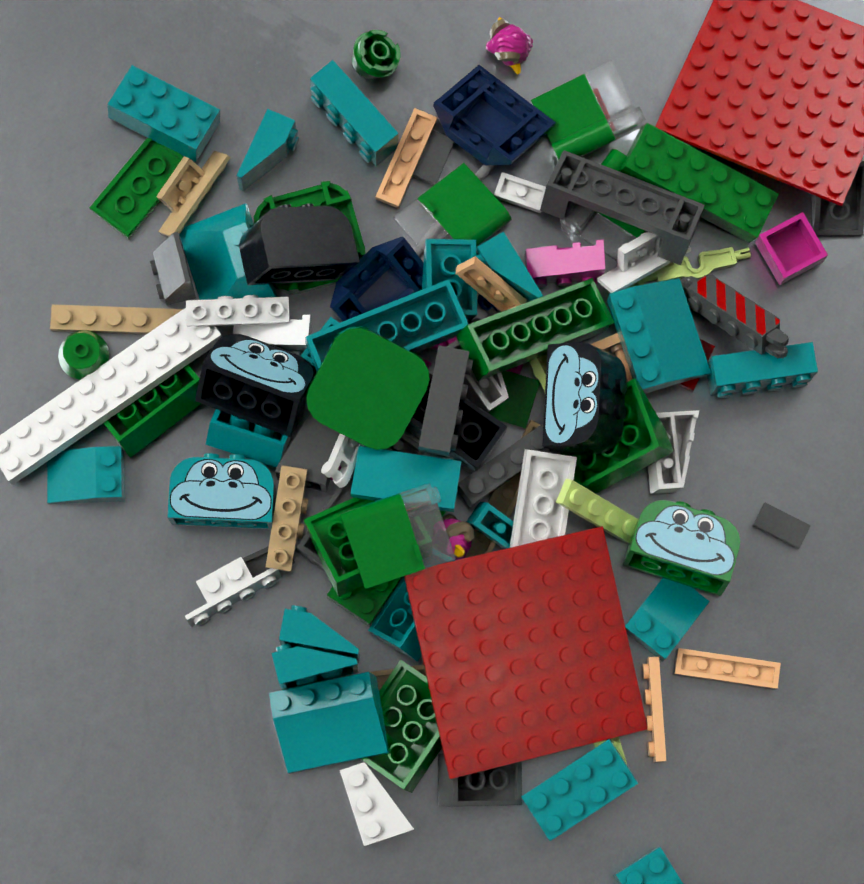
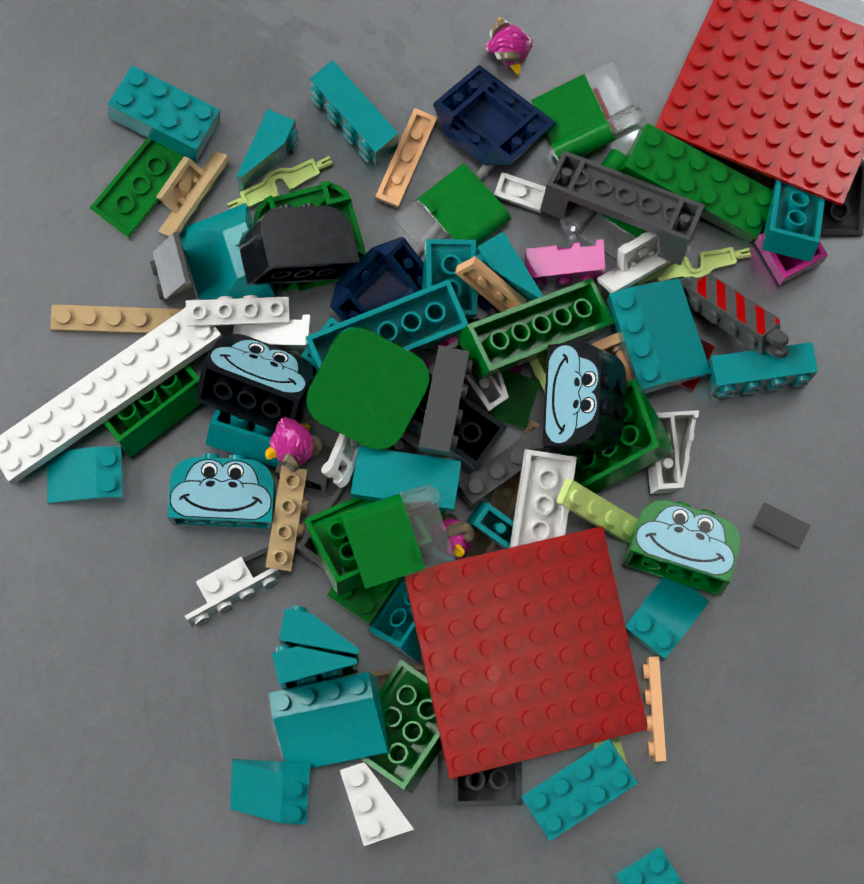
green cone [58,330,109,380] -> none
green cone [352,29,401,79] -> none
dark grey tile [413,130,455,185] -> none
light nougat plate [674,648,781,689] -> none
none -> yellowish green piece [227,155,333,209]
none -> teal slope [230,759,311,825]
none -> dark pink hair [265,417,322,472]
none -> teal slope [762,180,825,262]

